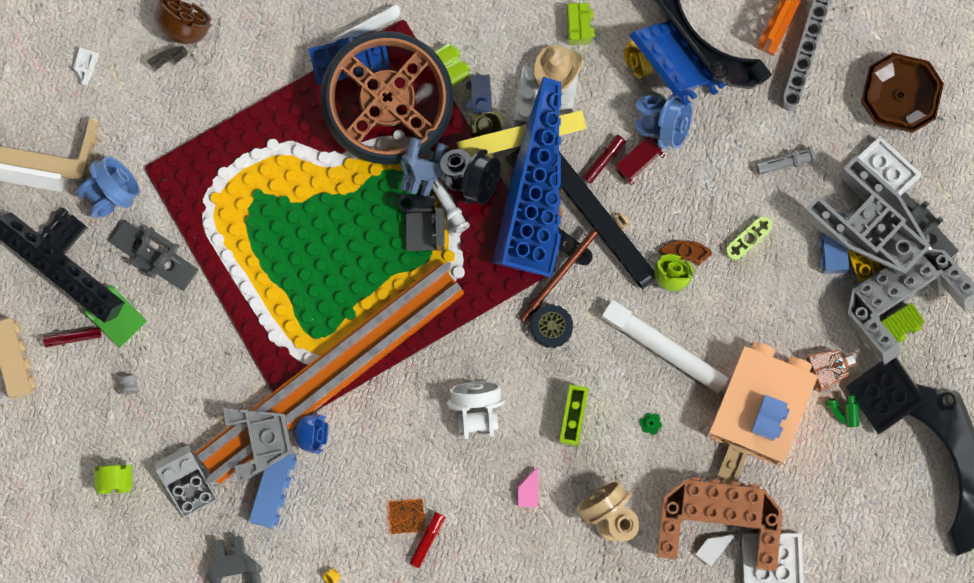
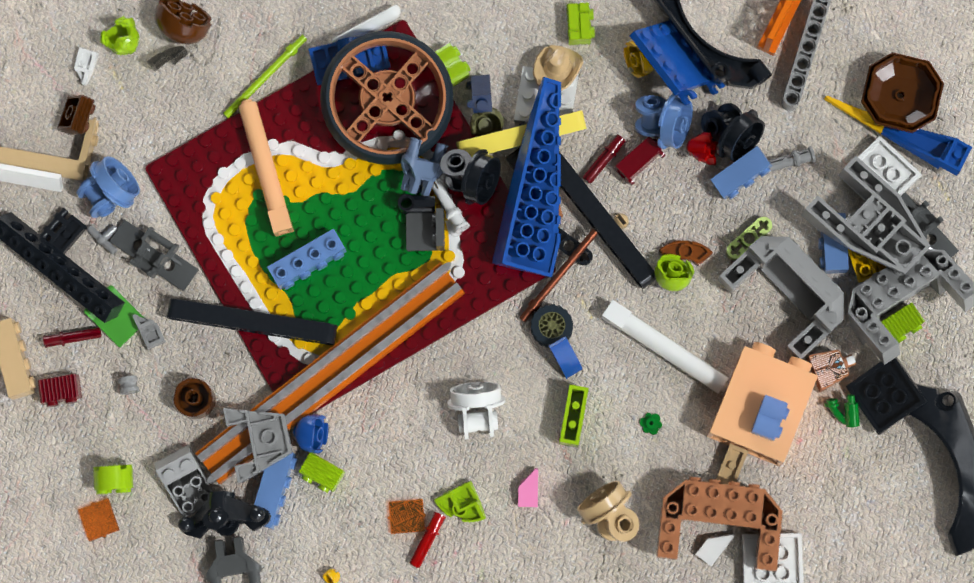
none -> dark red brick [38,374,82,407]
none -> reddish brown brick [57,95,95,135]
none -> clear orange piece [78,498,120,542]
none -> light grey piece [87,225,118,254]
none -> lime helmet [100,16,140,55]
none -> light grey slope [132,314,166,350]
none -> black beam [166,299,338,345]
none -> reddish brown brick [174,378,216,419]
none -> black piece [178,491,271,539]
none -> lime bar [223,35,307,118]
none -> light nougat brick [238,99,294,237]
none -> medium blue brick [267,229,347,290]
none -> lime brick [299,452,345,493]
none -> lime brick [434,480,486,522]
none -> blue slope [549,336,583,379]
none -> red brick [686,132,718,166]
none -> black piece [701,103,765,162]
none -> medium blue brick [710,146,772,200]
none -> light grey wedge [718,236,844,359]
none -> blue plate [824,96,972,176]

